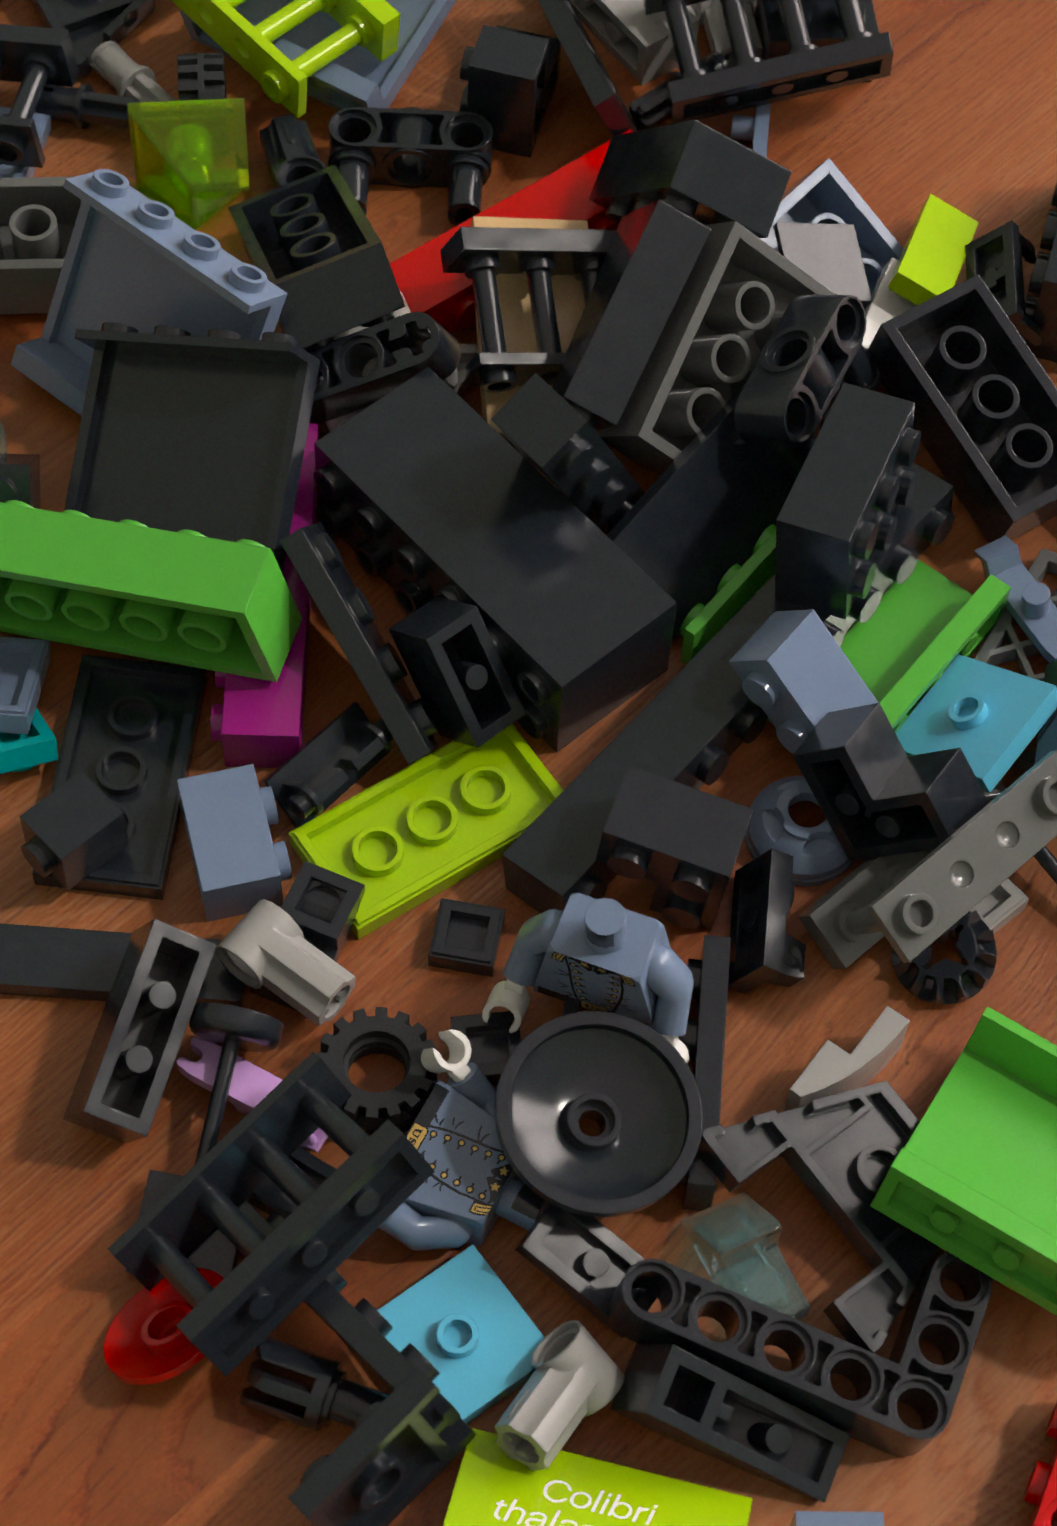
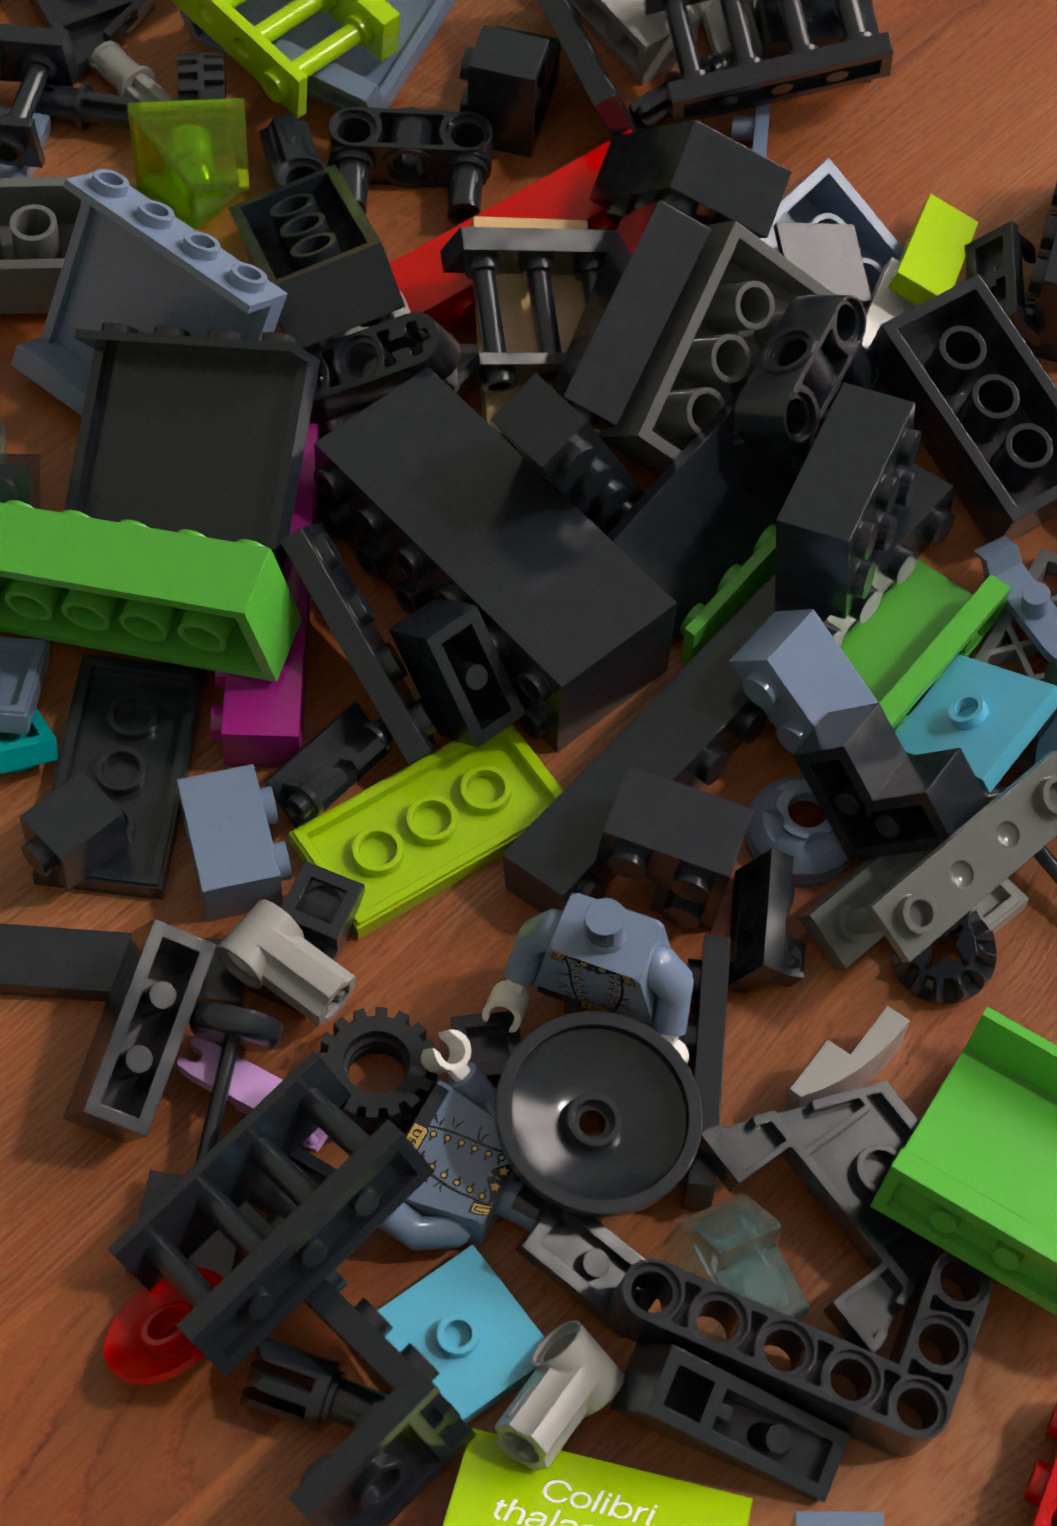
black tile [428,898,505,977] -> none

